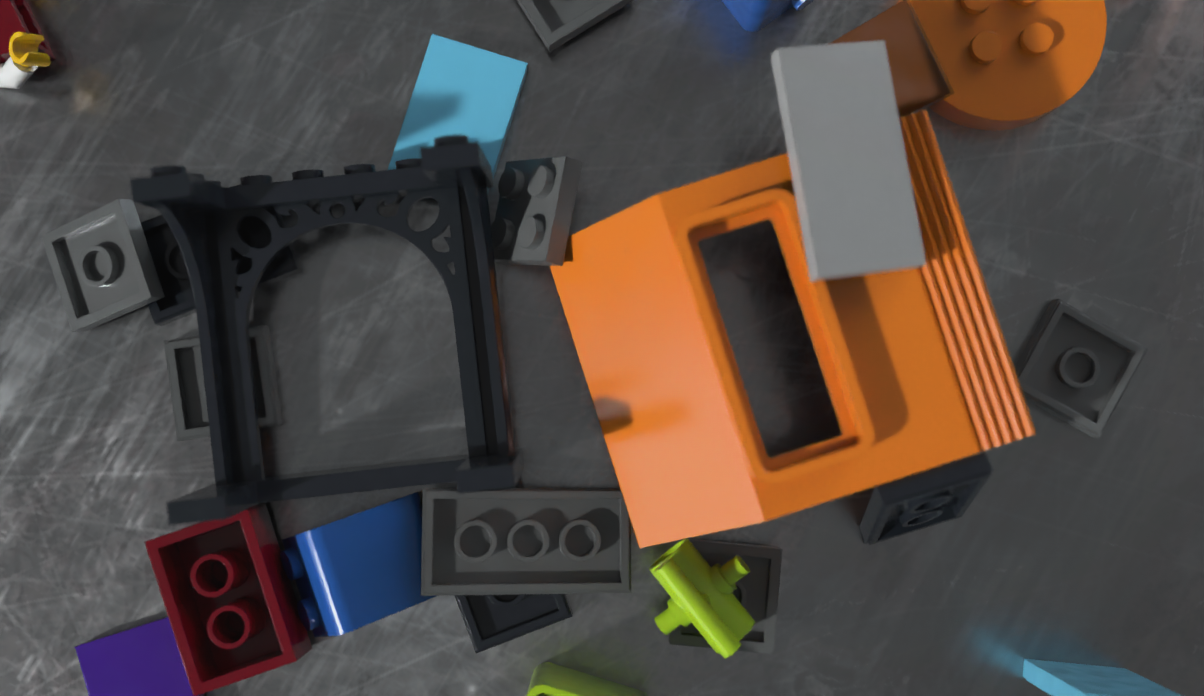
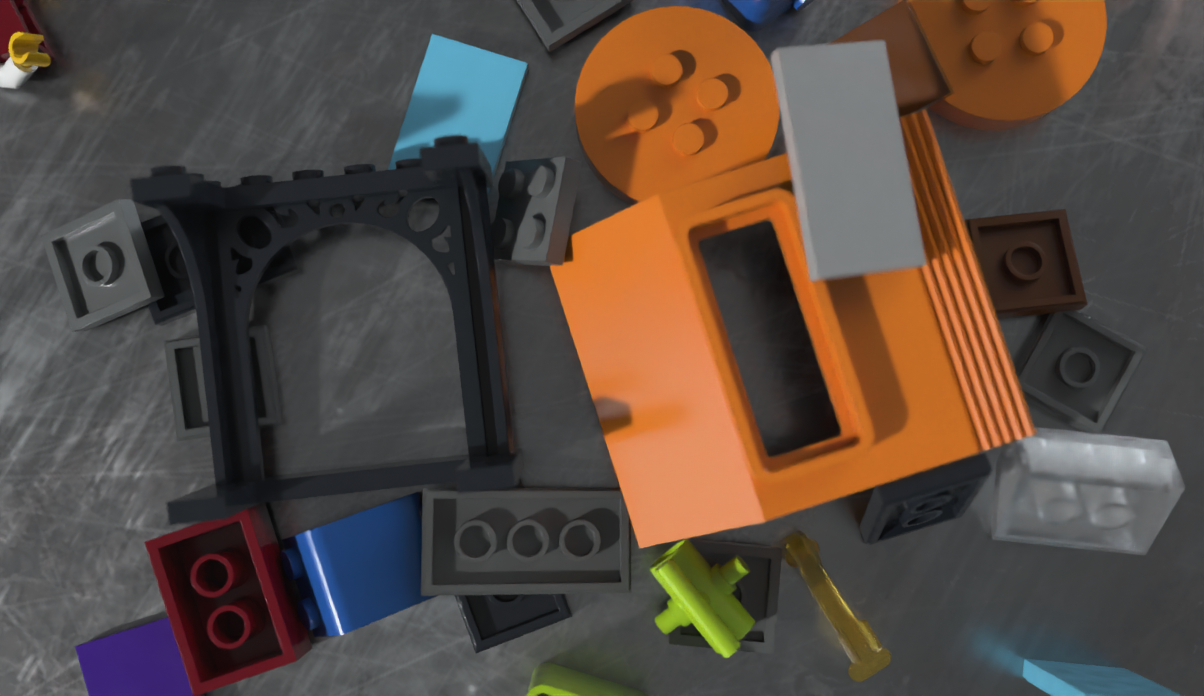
none -> orange brick [575,6,780,206]
none -> clear yellow piece [780,530,891,682]
none -> reddish brown tile [964,209,1087,319]
none -> clear slope [991,427,1186,555]

